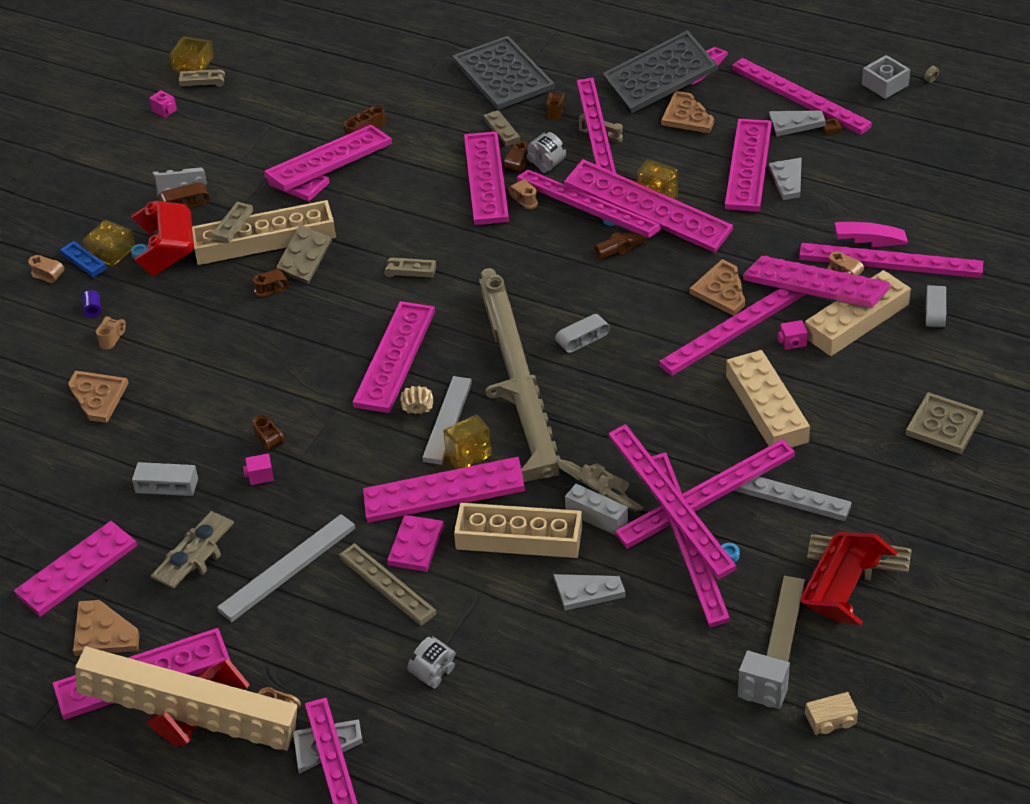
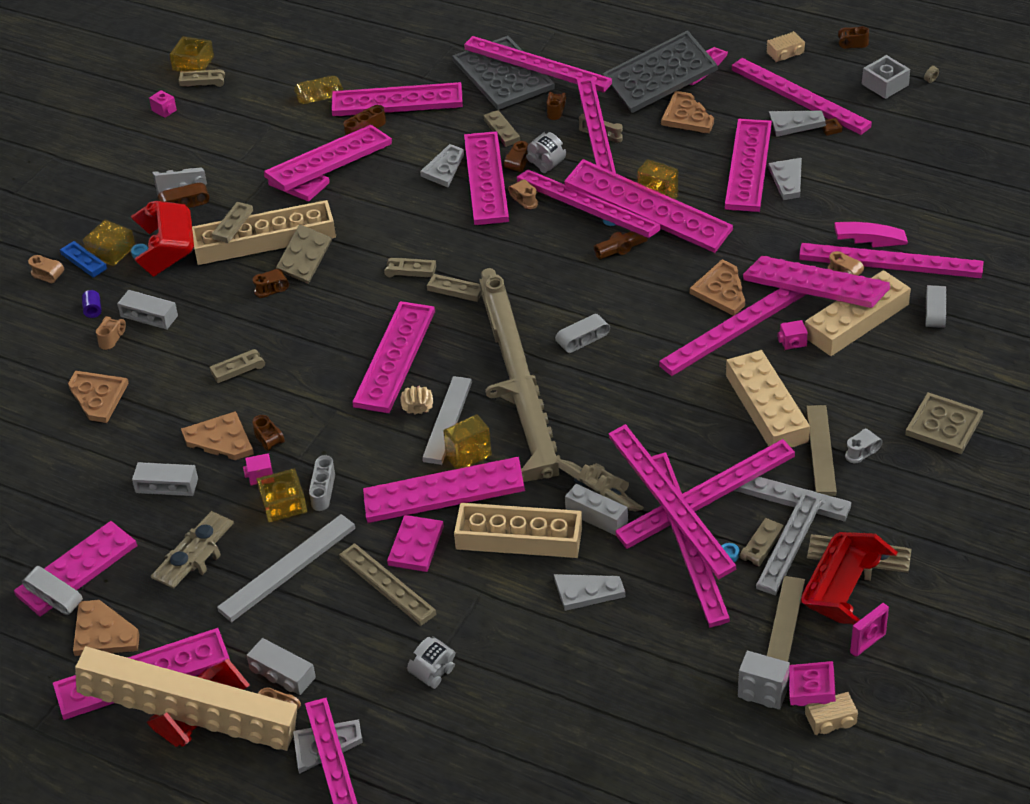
none -> light grey beam [22,566,83,615]
none -> light grey brick [117,290,178,329]
none -> medium nougat plate [181,411,254,460]
none -> dark tan plate [209,349,265,383]
none -> light grey brick [247,638,316,695]
none -> clear yellow brick [256,468,307,522]
none -> clear yellow beam [294,76,343,104]
none -> light grey beam [309,455,335,511]
none -> dark pink plate [332,82,463,116]
none -> light grey wing [420,144,464,187]
none -> dark tan plate [427,274,482,302]
none -> dark pink plate [464,36,612,92]
none -> dark tan plate [739,518,784,567]
none -> light grey tile [756,492,822,596]
none -> tan brick [767,31,805,62]
none -> dark pink plate [789,661,836,706]
none -> dark tan tile [806,405,837,496]
none -> reddish brown piece [838,26,869,49]
none -> light grey piece [845,428,882,463]
none -> dark pink tile [850,603,889,657]

